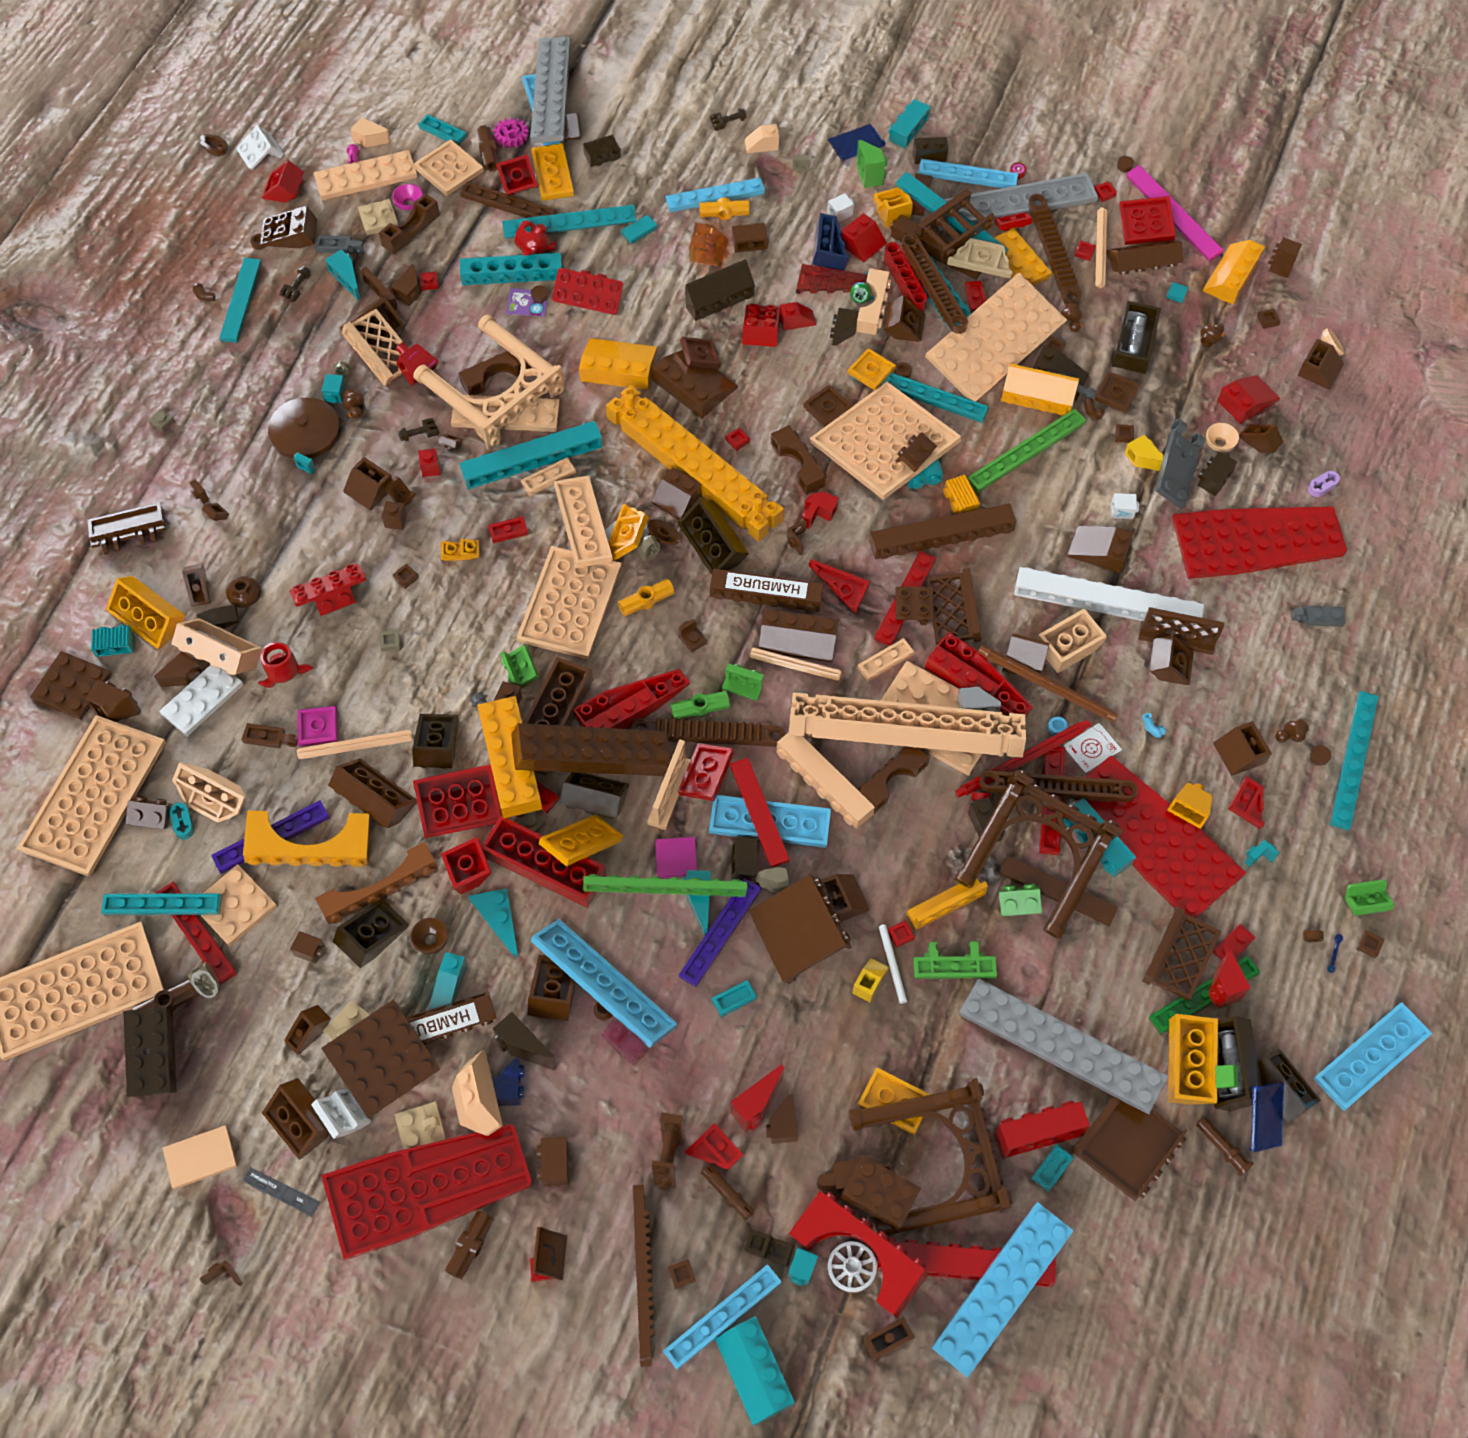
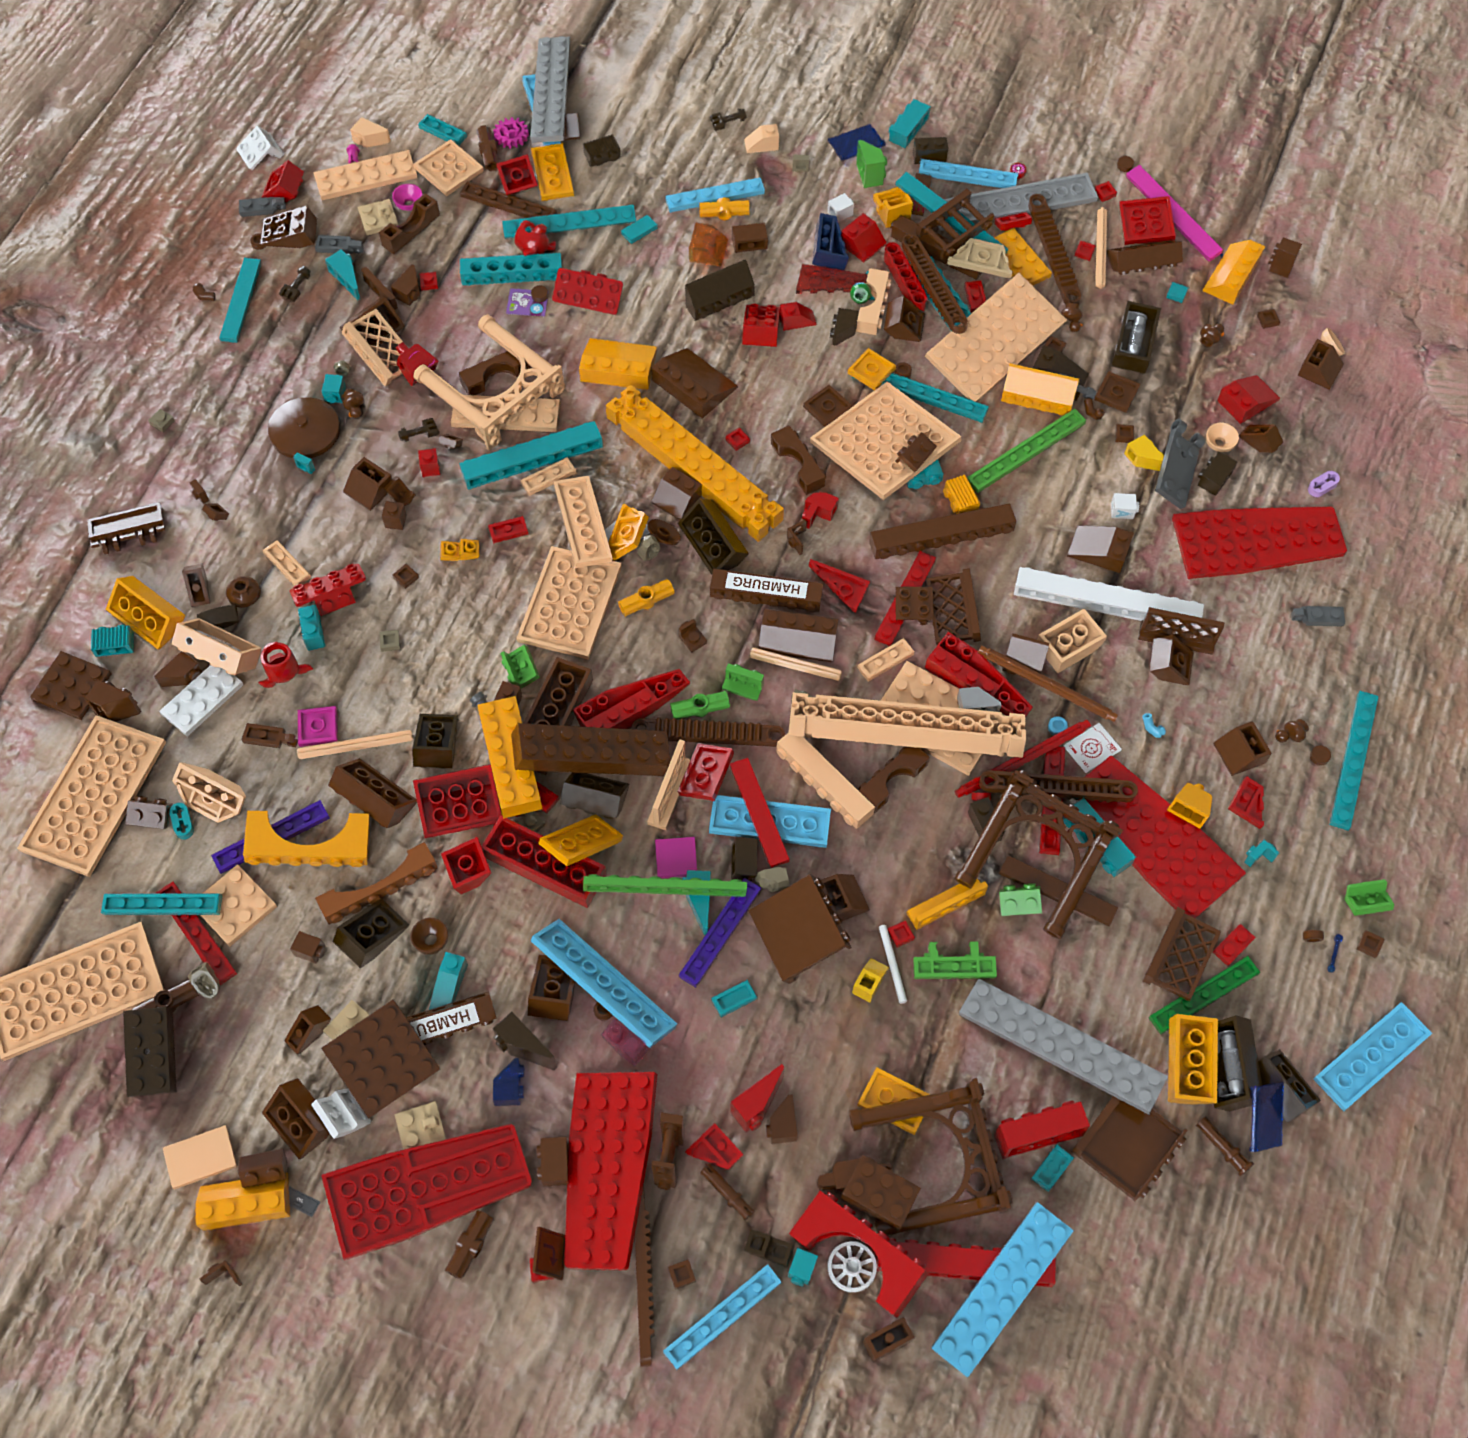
reddish brown arm [200,134,228,157] -> none
light nougat wedge [452,1050,503,1136] -> none
teal wing [469,888,518,957] -> none
copper tile [680,337,721,369] -> none
teal slope [715,1316,795,1426] -> none
red slope [1209,951,1250,1009] -> none
bright green tile [1215,1065,1238,1089] -> none
none -> light orange slope [195,1173,290,1230]
none -> reddish brown brick [238,1149,288,1188]
none -> dark grey hinge [239,197,286,217]
none -> light nougat tile [263,540,311,586]
none -> teal brick [298,605,325,651]
none -> red wing [564,1072,658,1271]

